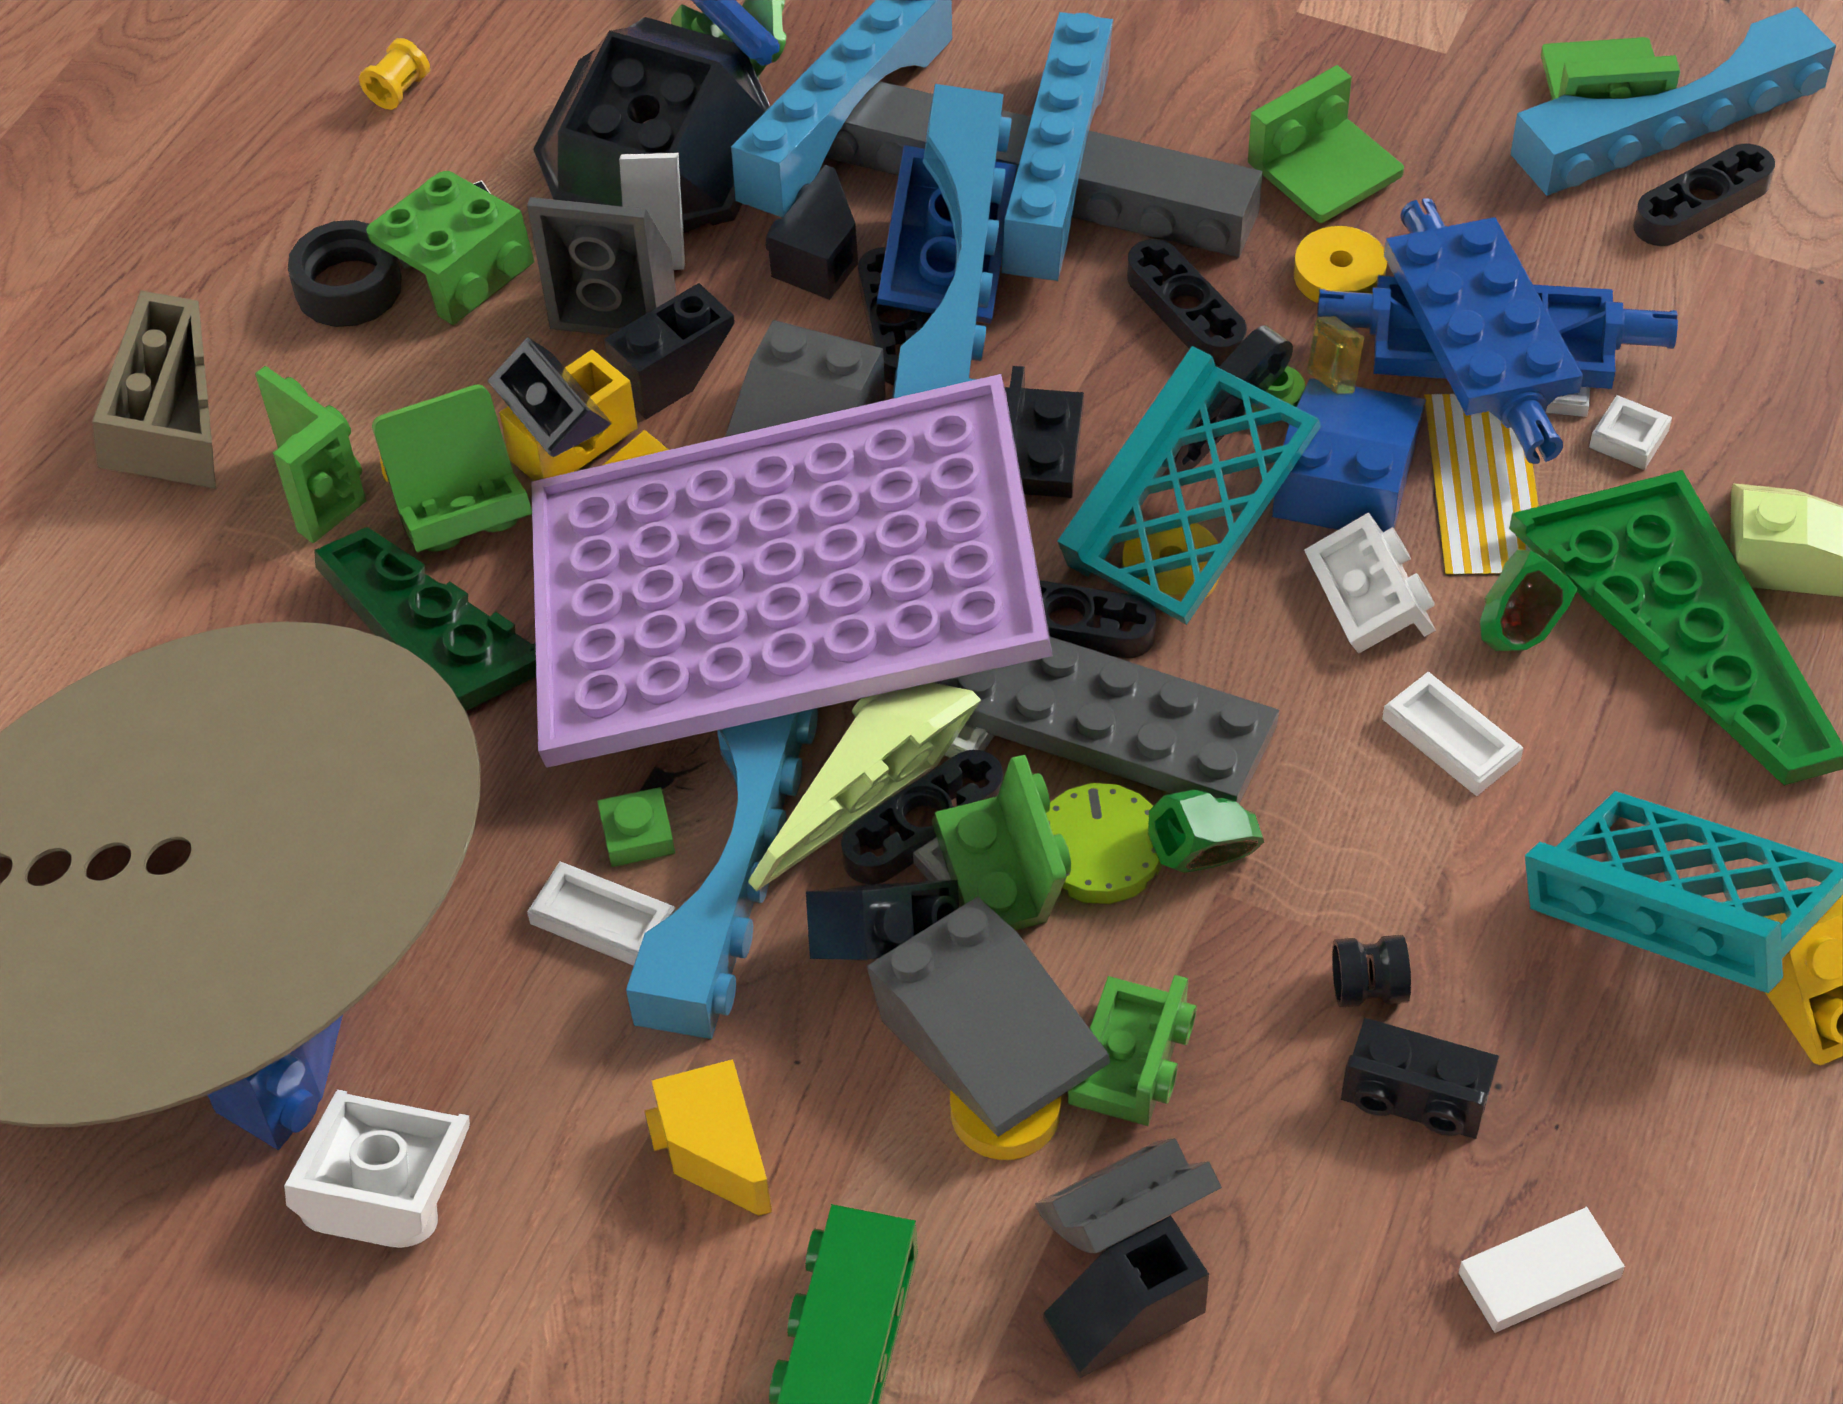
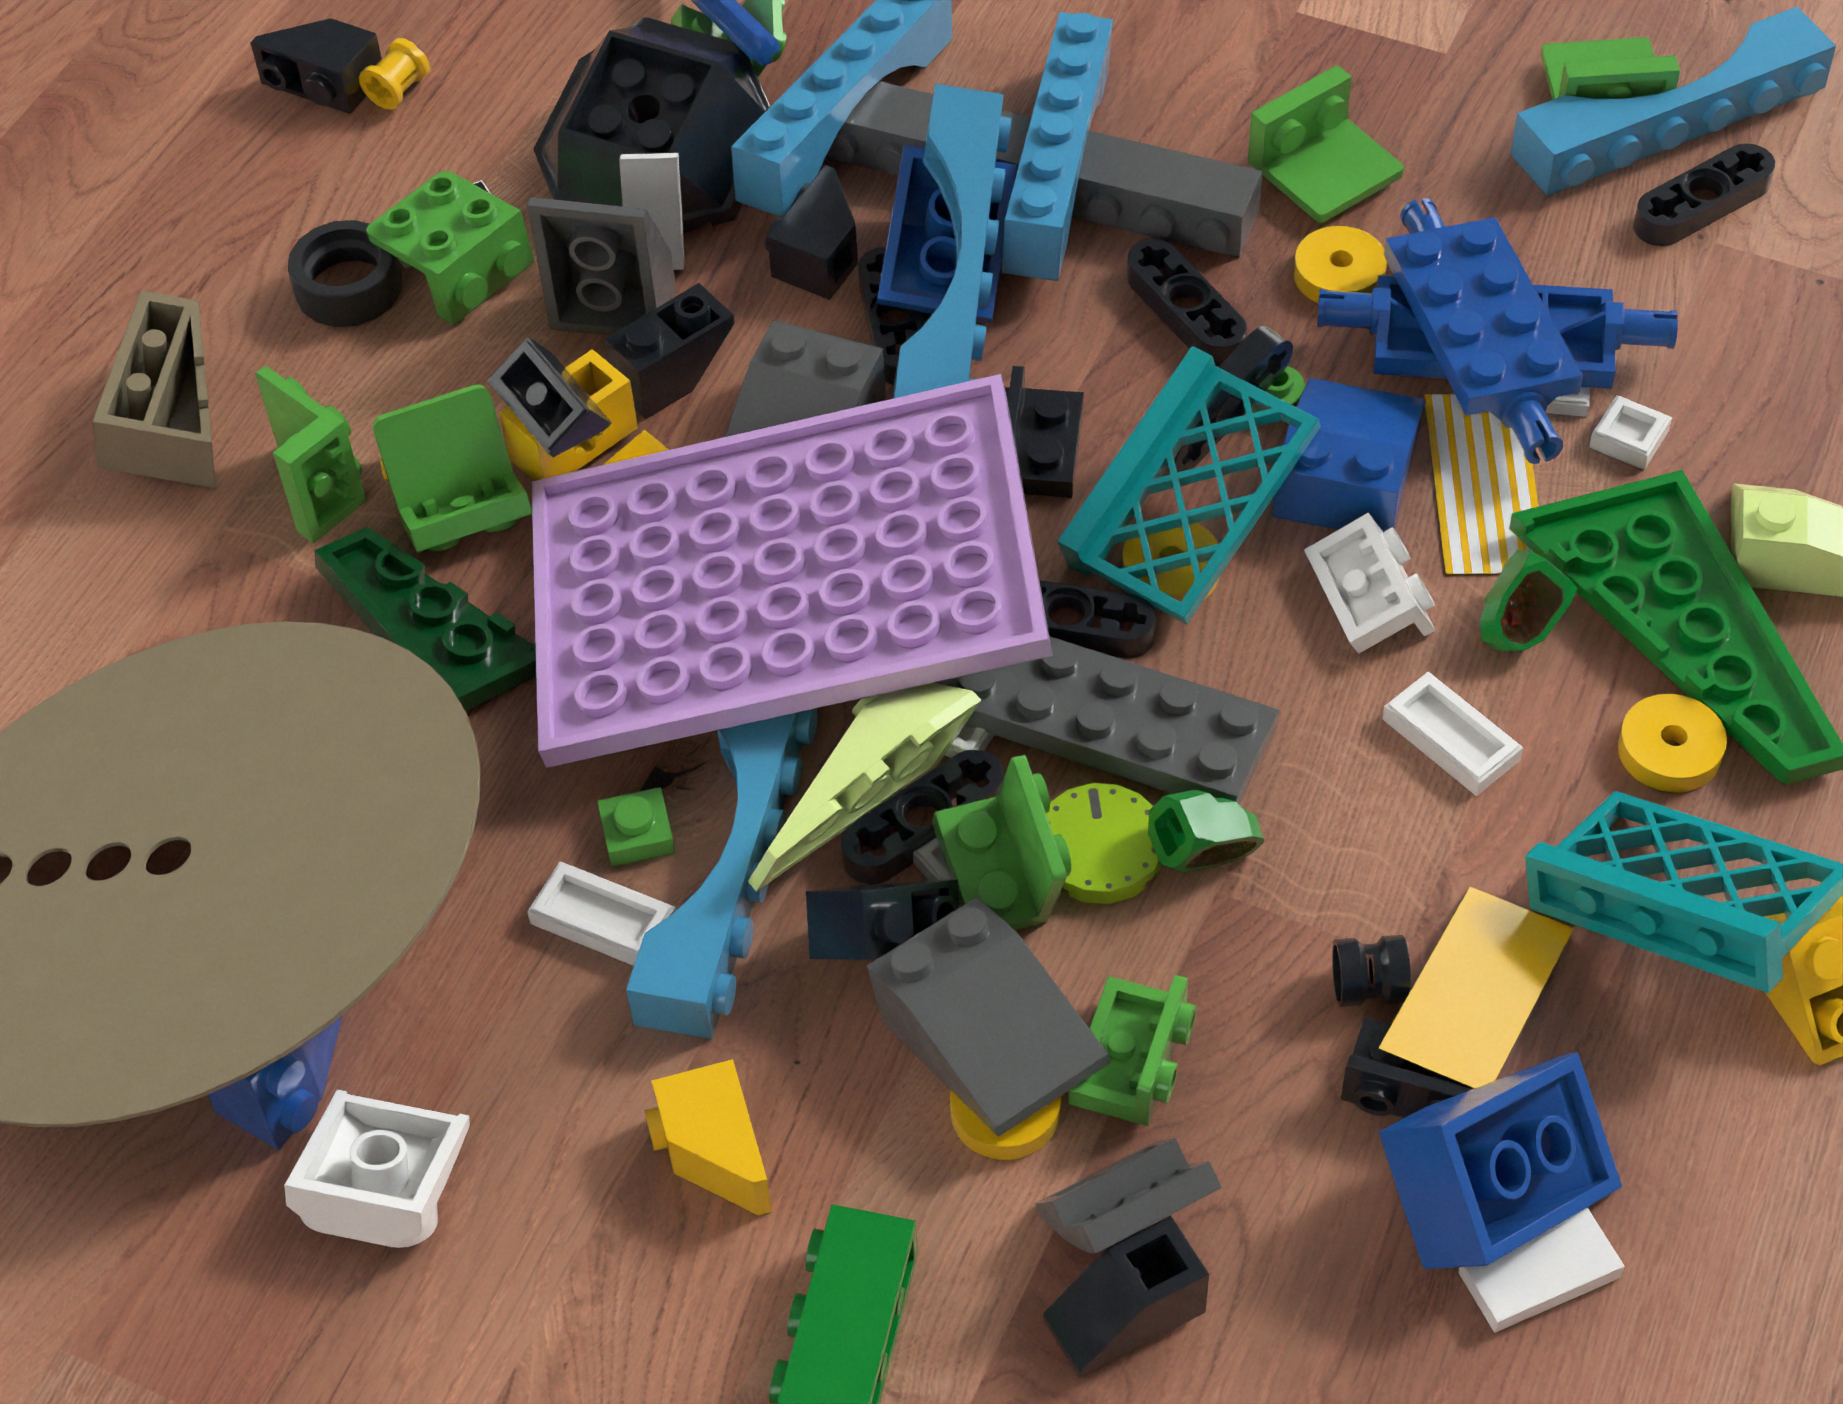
clear yellow tile [1307,316,1364,394] -> none
none -> black slope [250,18,382,114]
none -> blue slope [1378,1052,1622,1269]
none -> yellow sticker [1379,887,1574,1089]
none -> yellow piece [1618,694,1727,793]

